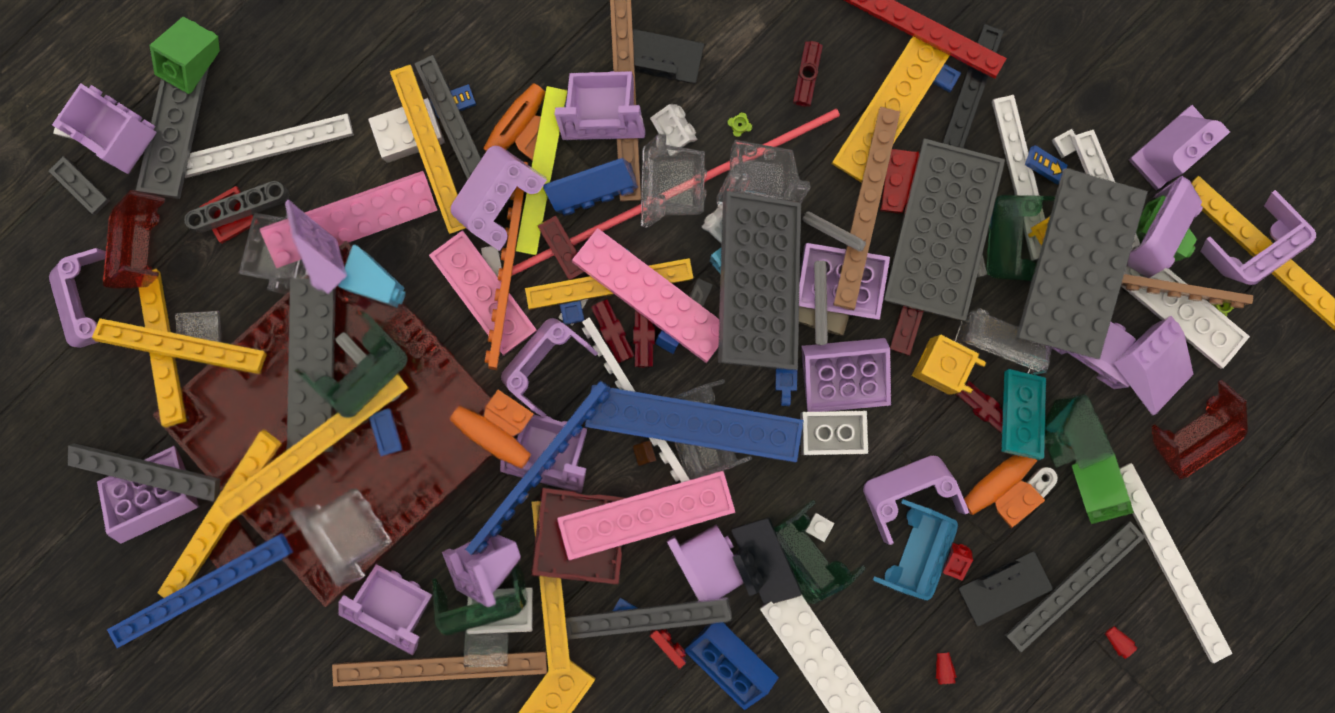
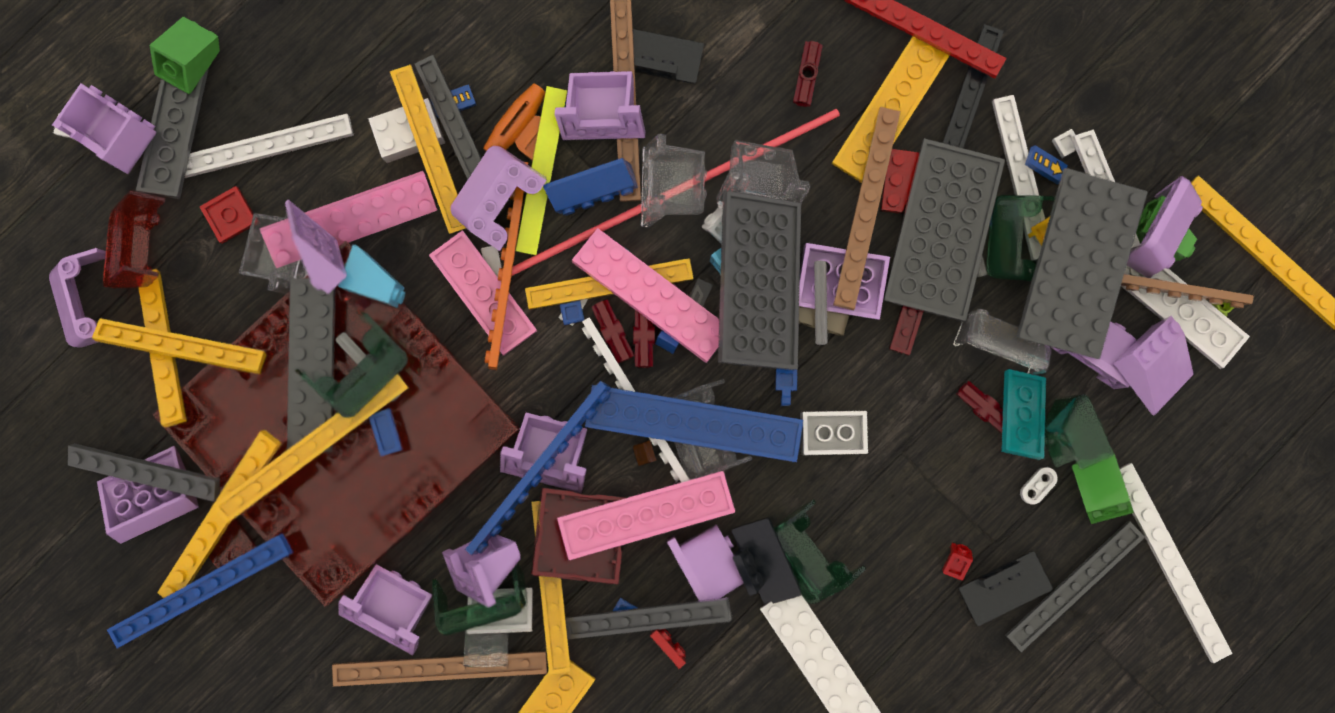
dark grey plate [49,156,110,215] -> none
clear plate [175,311,221,343] -> none
dark grey beam [184,181,290,233] -> none
clear windscreen [291,488,392,587] -> none
orange plate [450,390,534,469] -> none
lavender windscreen [501,318,598,418] -> none
dark red plate [537,215,584,280] -> none
white bracket [650,104,697,153] -> none
blue slope [684,622,779,710] -> none
lime plate [728,113,752,137] -> none
light grey axle [802,212,866,251] -> none
lavender slope [802,338,891,412] -> none
white plate [805,513,834,542] -> none
lavender windscreen [863,456,969,545] -> none
dark azure windscreen [873,500,958,600] -> none
yellow container [912,334,986,395] -> none
blue tile [932,64,961,93] -> none
red cone [935,653,957,684] -> none
orange plate [964,455,1045,528] -> none
red cone [1105,626,1137,659] -> none
lavender windscreen [1129,105,1230,190] -> none
clear red windscreen [1152,380,1248,479] -> none
lavender windscreen [1201,190,1316,285] -> none

